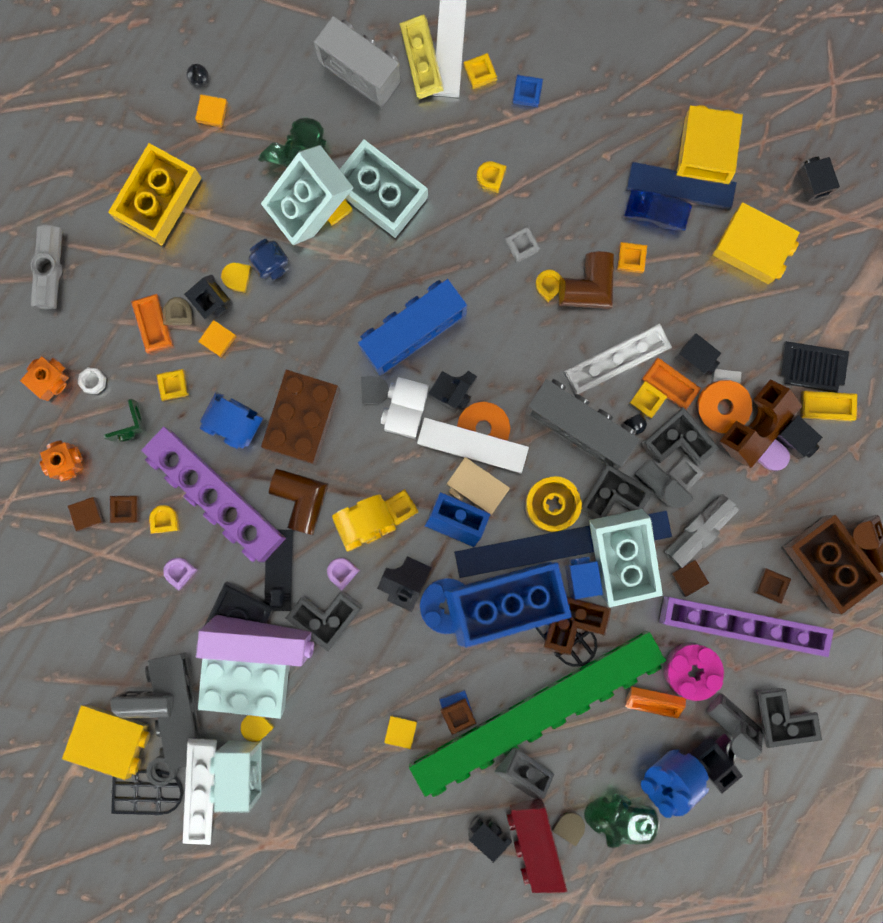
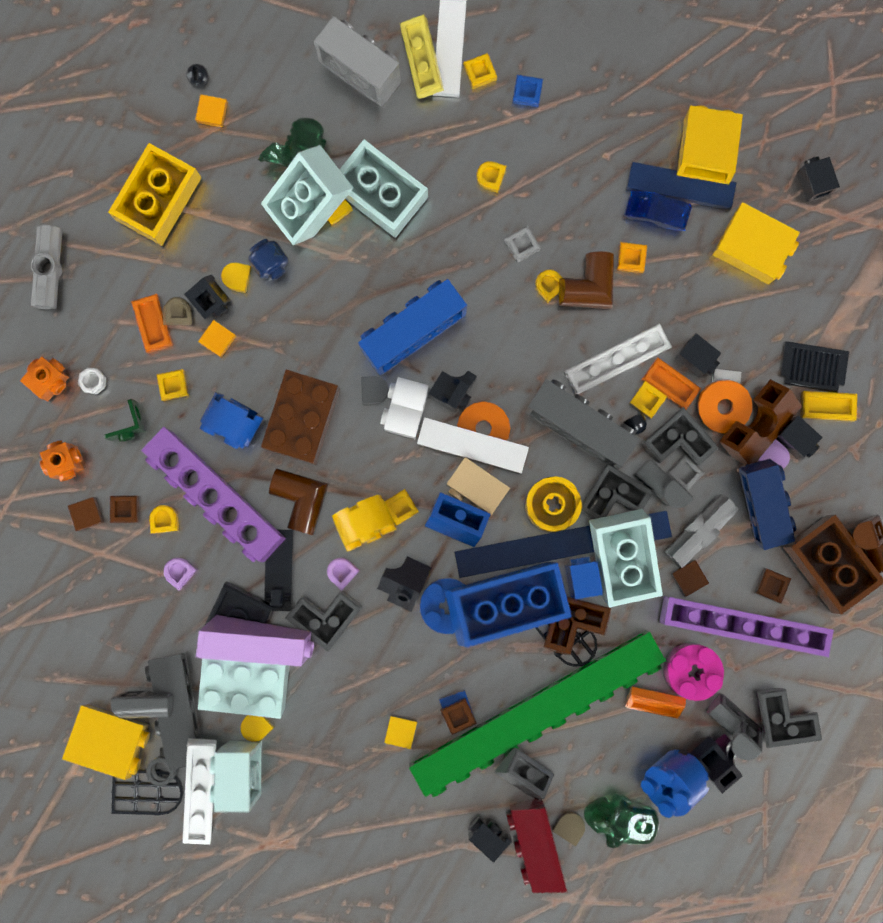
none -> dark blue brick [738,458,796,550]

